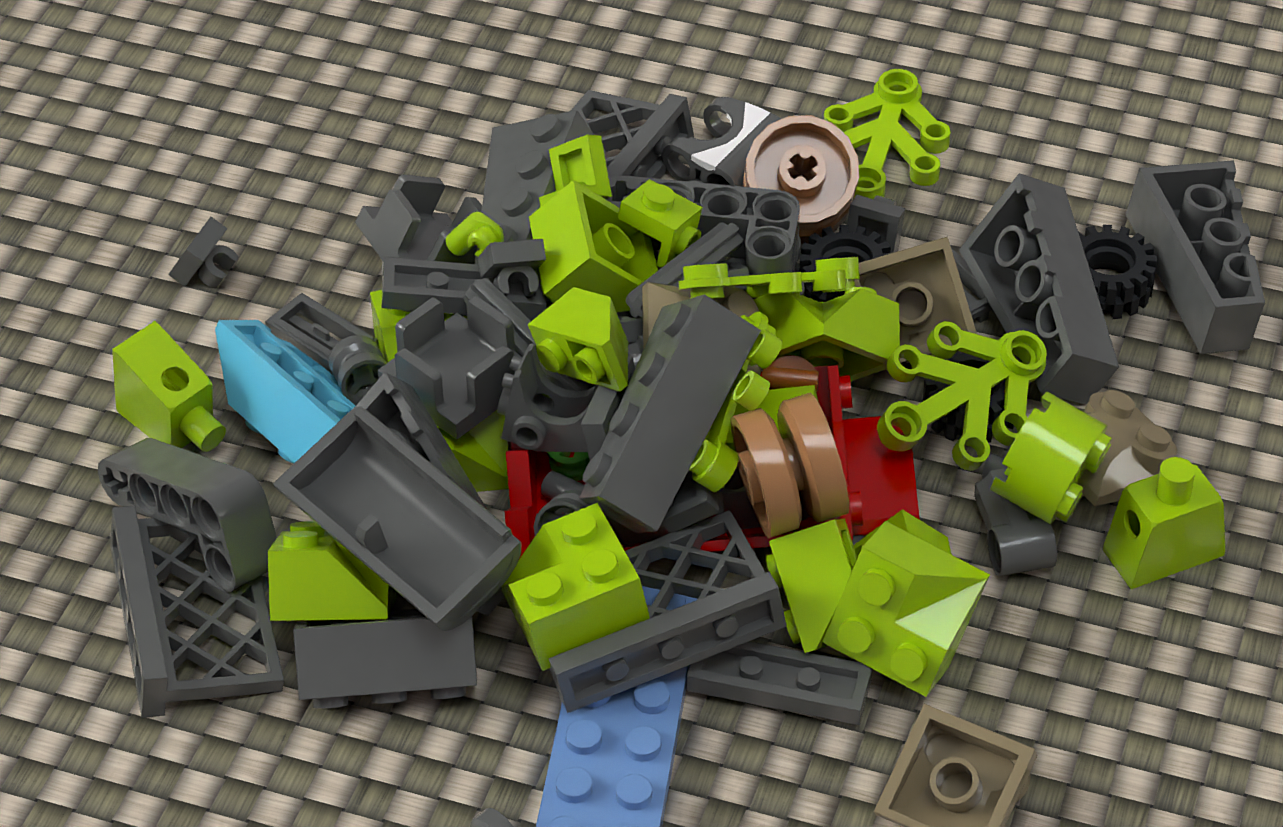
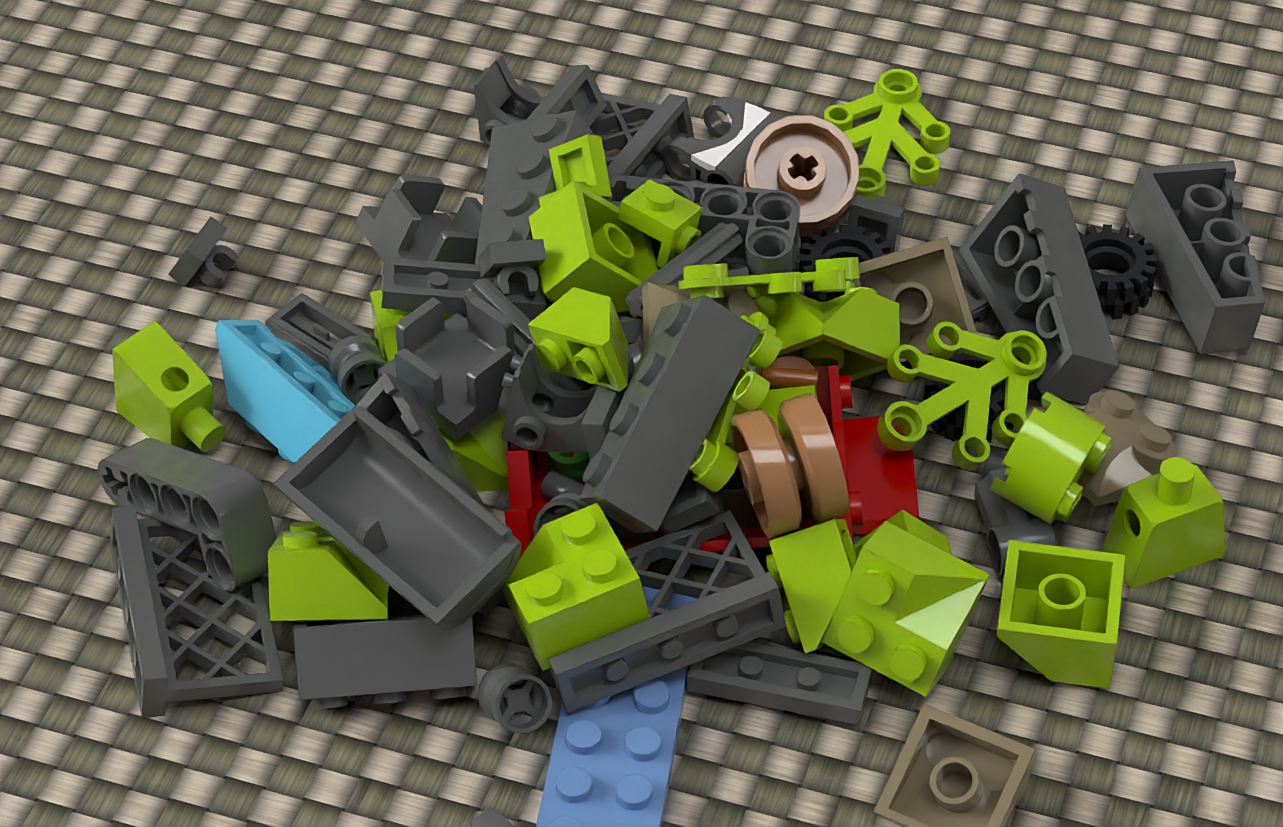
lime arm [446,211,504,257] -> none
none -> dark grey tile [470,56,607,146]
none -> dark grey wheel [478,663,552,733]
none -> lime slope [997,540,1125,689]

